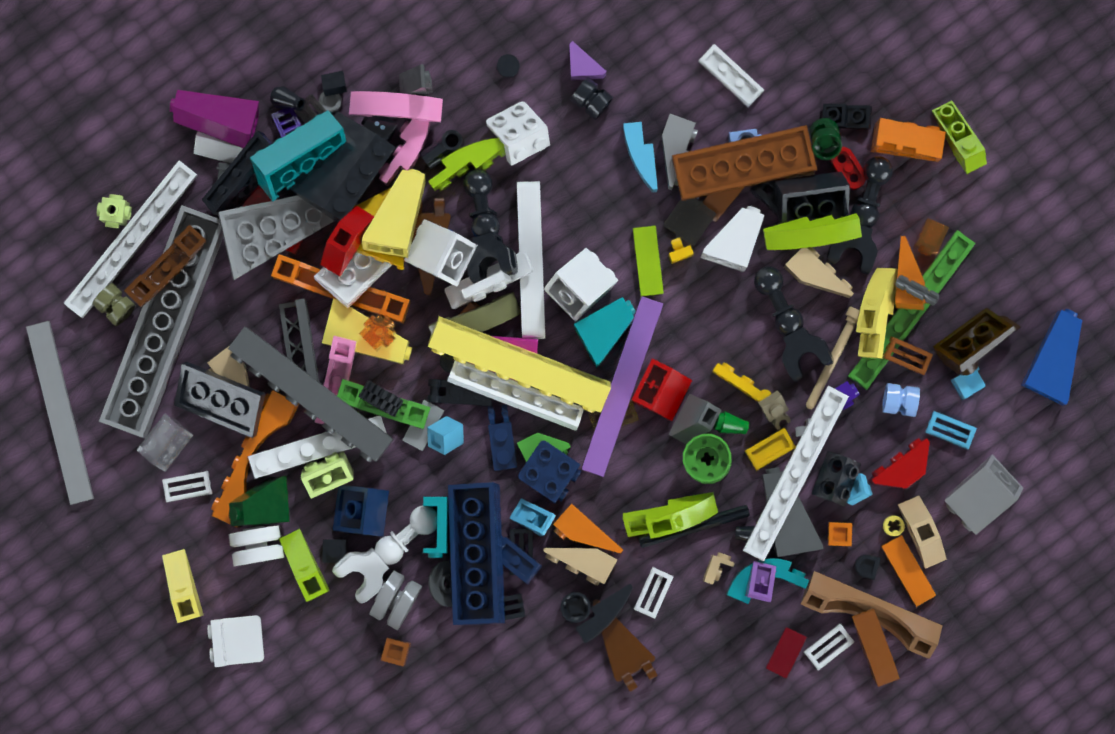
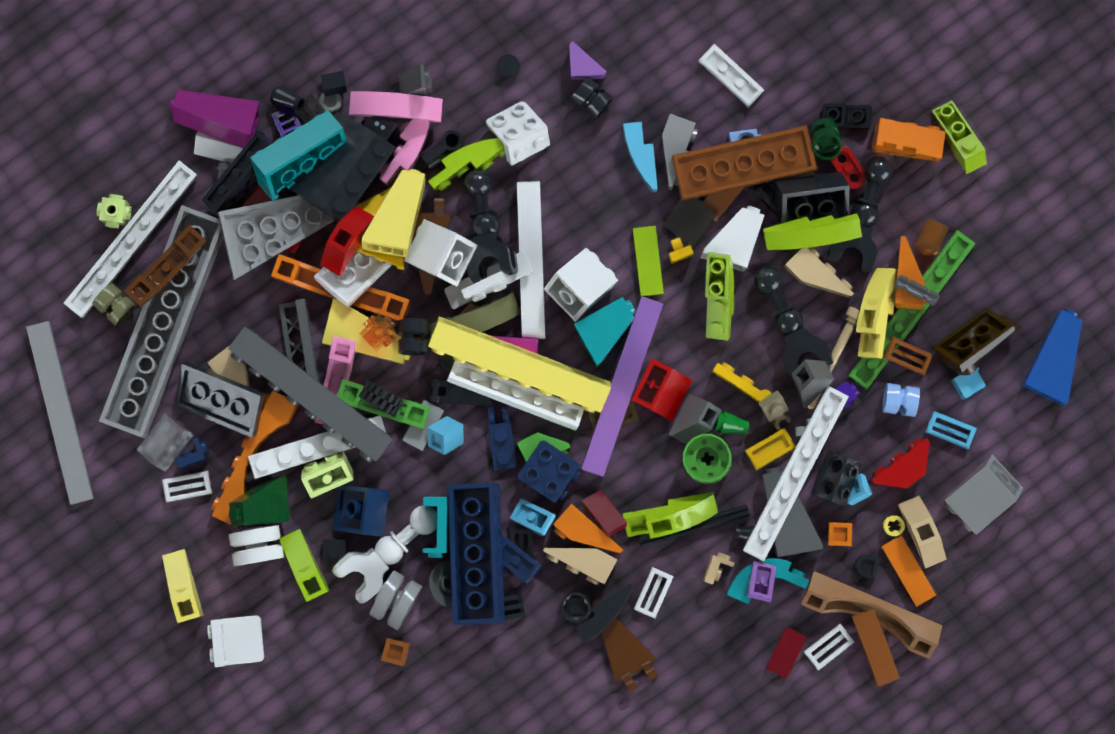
none -> dark blue bracket [176,437,209,469]
none -> black wheel [398,318,428,356]
none -> dark red tile [582,490,627,537]
none -> lime slope [705,252,734,341]
none -> dark grey slope [792,360,834,407]

